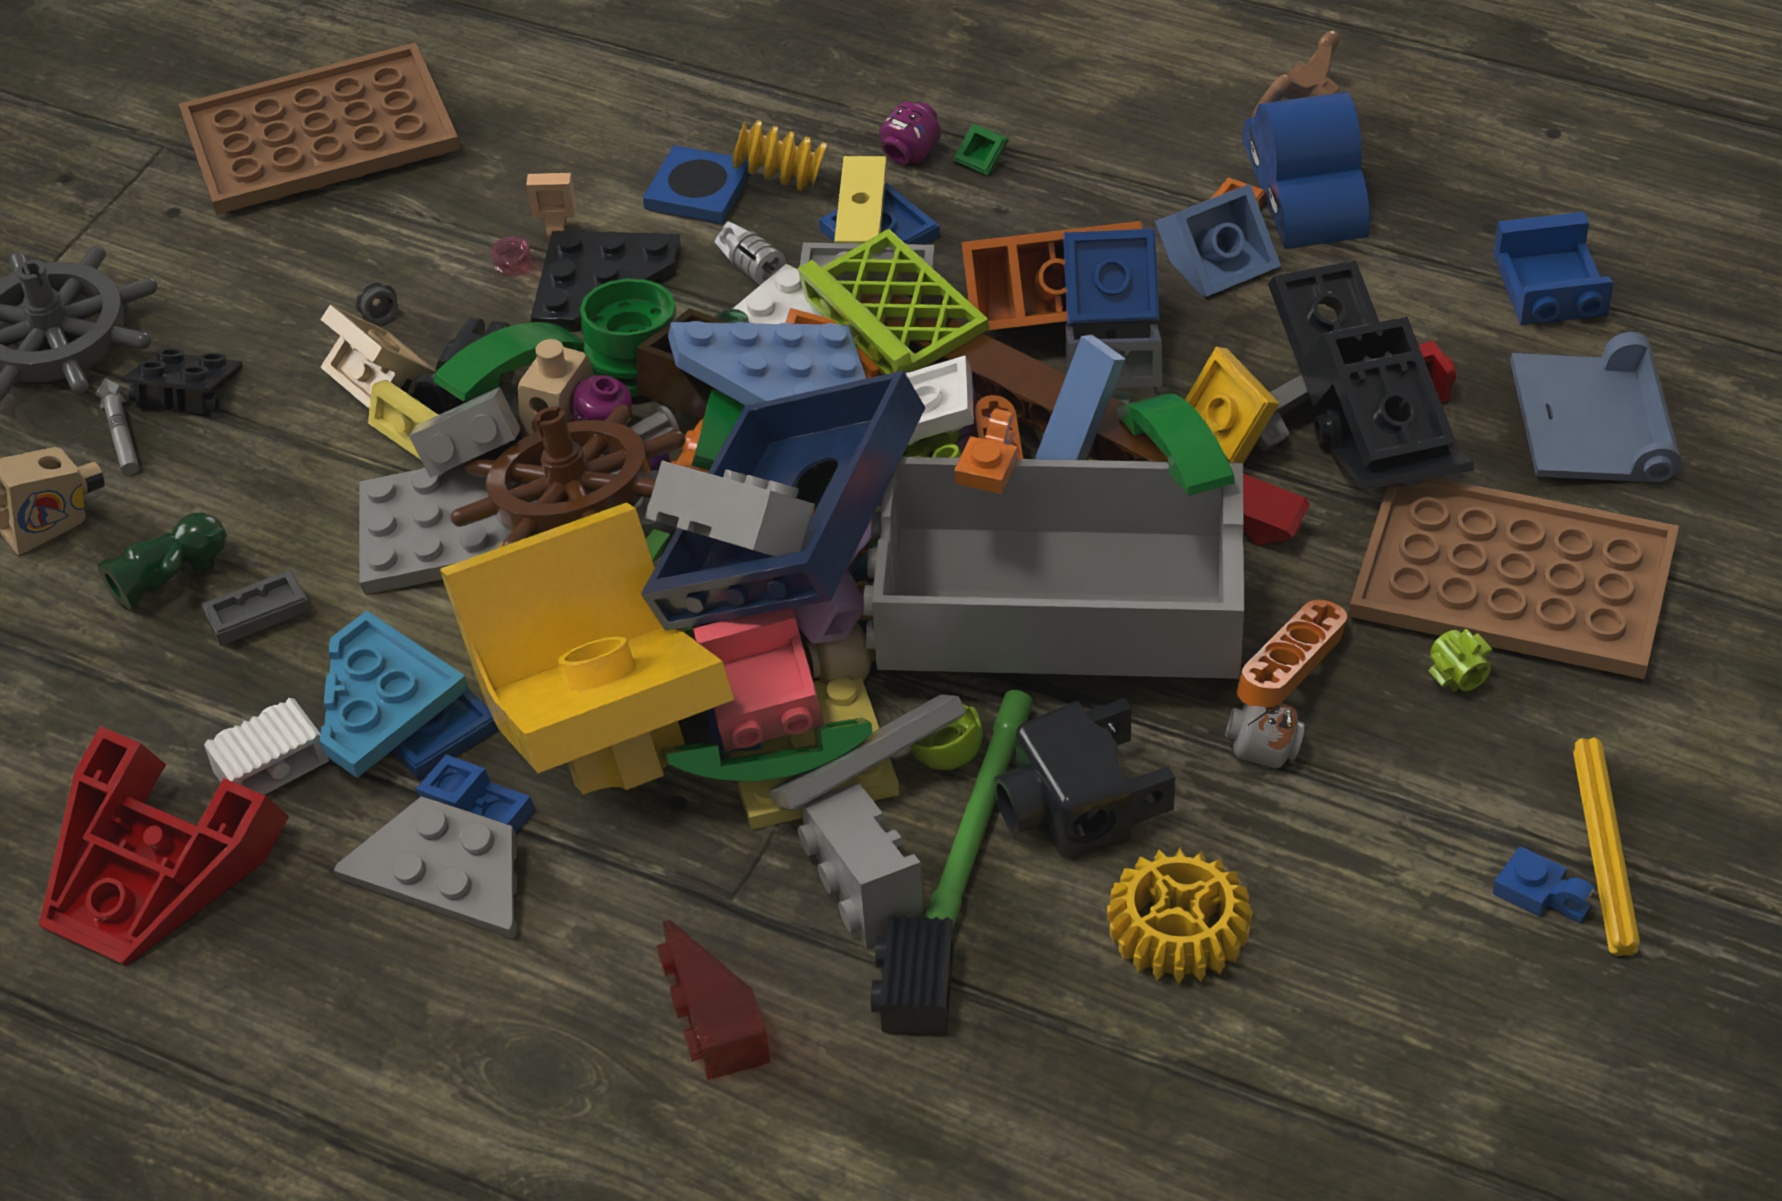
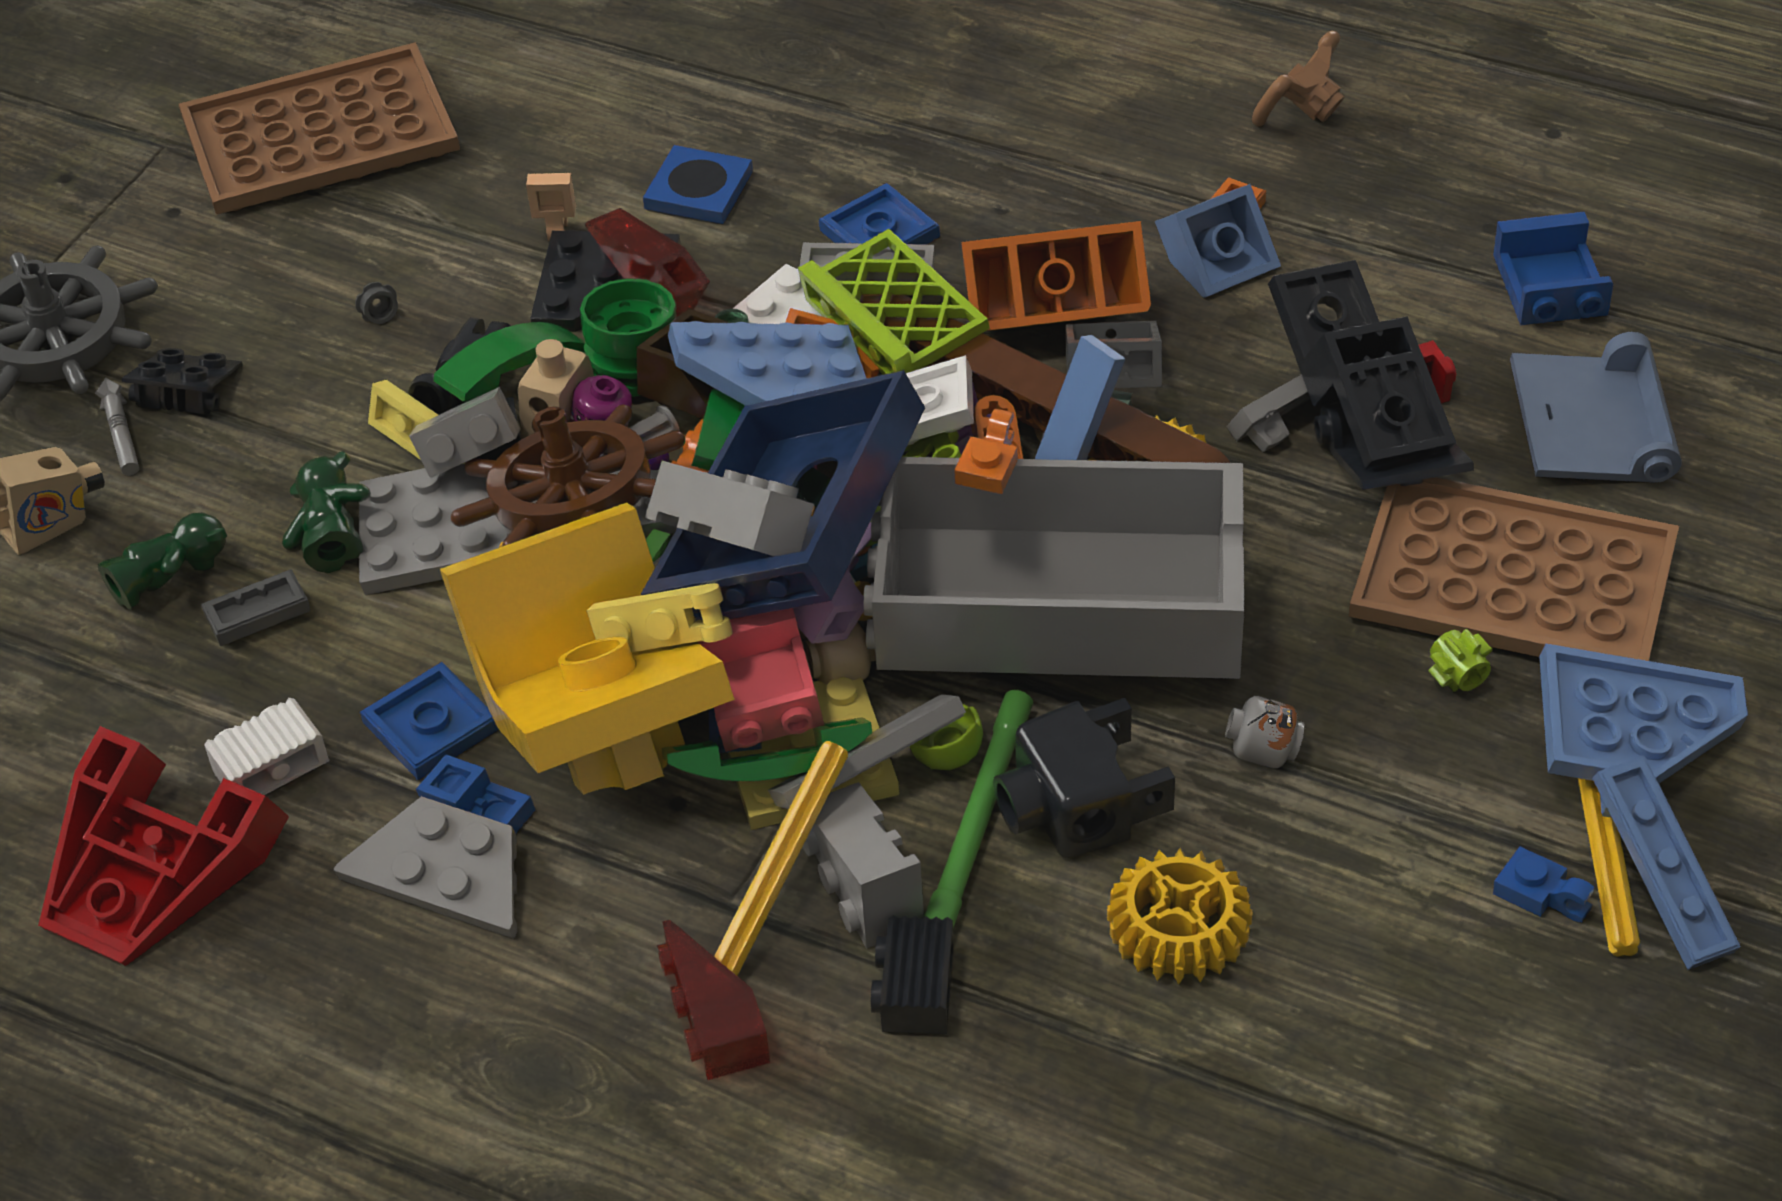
dark azure plate [320,610,469,778] -> none
tan bracket [321,305,436,409] -> none
clear pink bush [491,236,533,276] -> none
light grey hinge [714,221,786,285] -> none
yellow piece [732,119,827,191] -> none
light yellow tile [834,156,887,244] -> none
magenta head [879,102,942,165] -> none
green slope [953,124,1009,177] -> none
blue tile [1063,229,1160,325] -> none
green slope [1117,393,1235,496] -> none
yellow tile [1185,347,1280,463] -> none
orange beam [1236,600,1348,708] -> none
blue brick [1242,92,1370,249] -> none
red slope [1243,474,1310,546] -> none
none -> dark green piece [282,451,371,573]
none -> clear red slope [585,208,710,317]
none -> light yellow plate [587,583,733,652]
none -> yellow axle [709,741,848,982]
none -> medium blue wing [1539,644,1748,817]
none -> medium blue tile [1592,755,1741,970]

